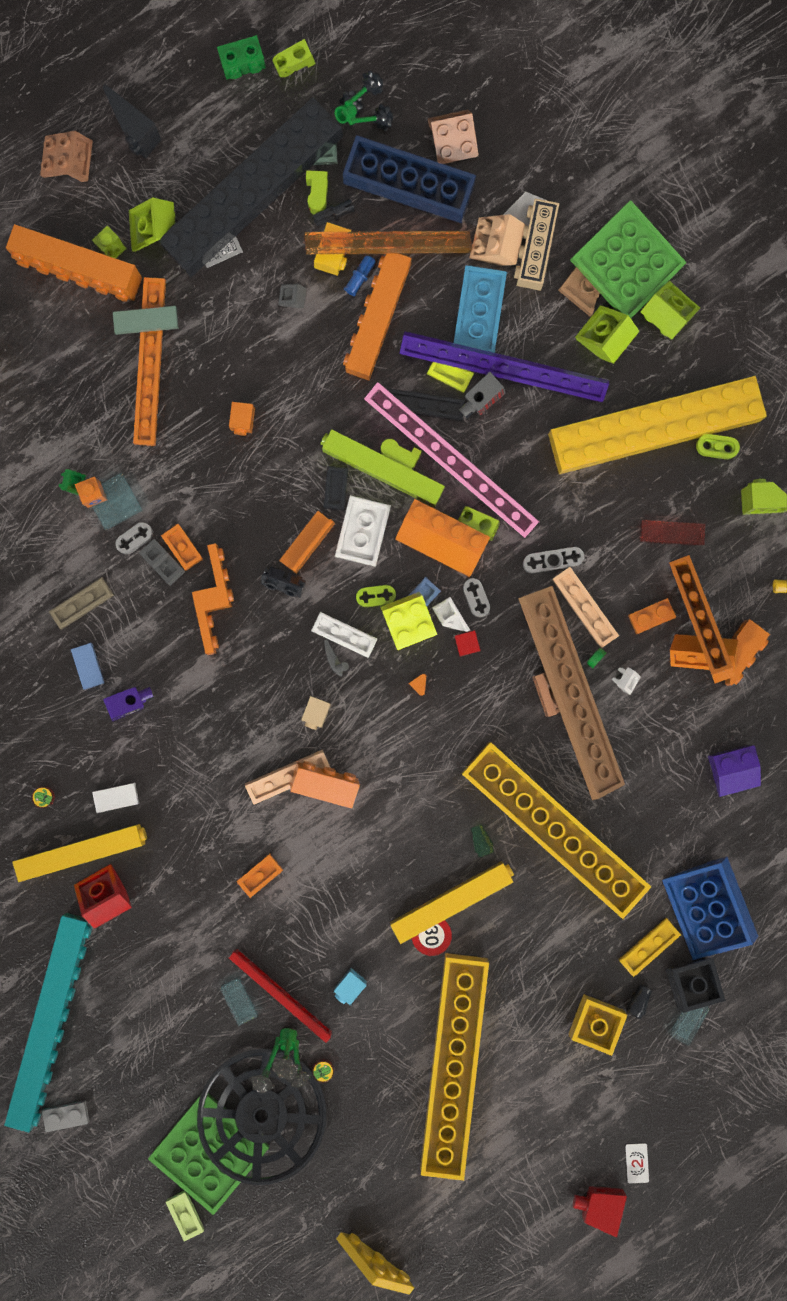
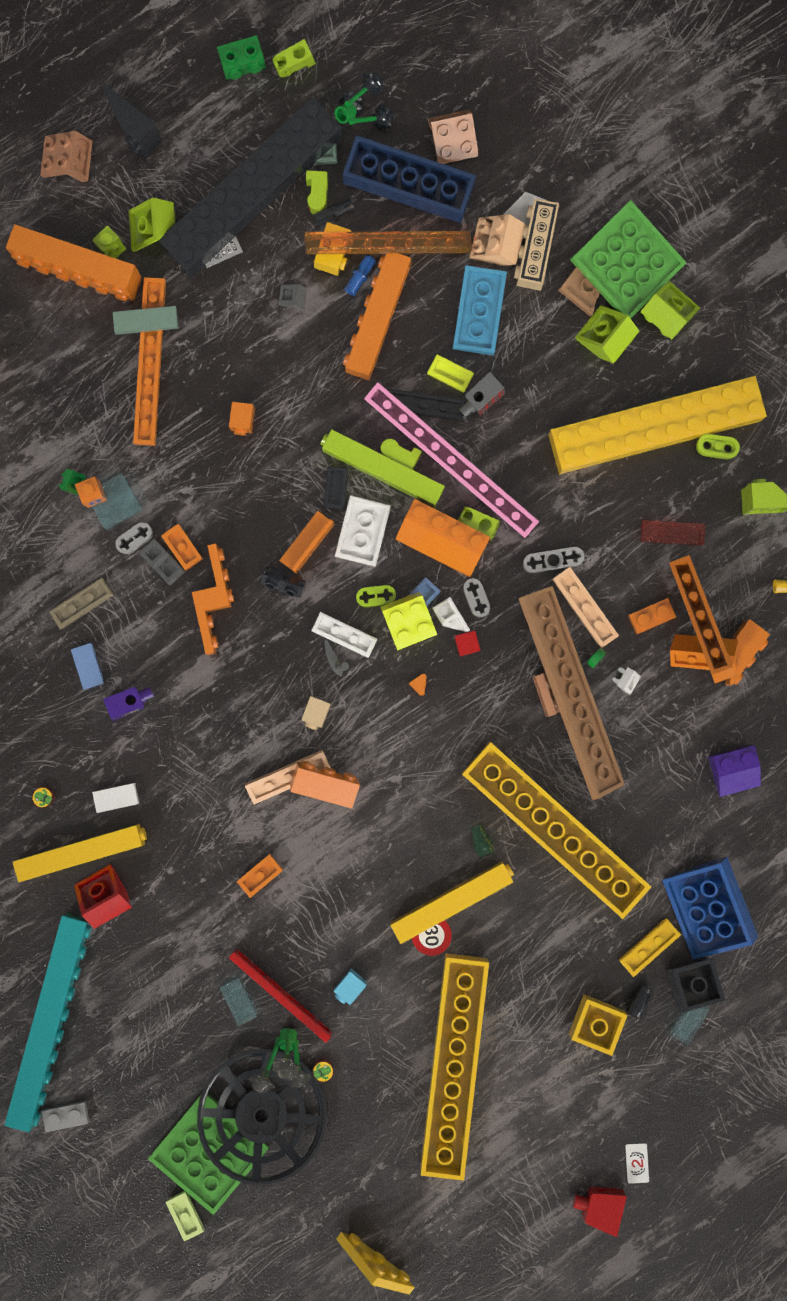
dark purple plate [400,331,609,402] -> none

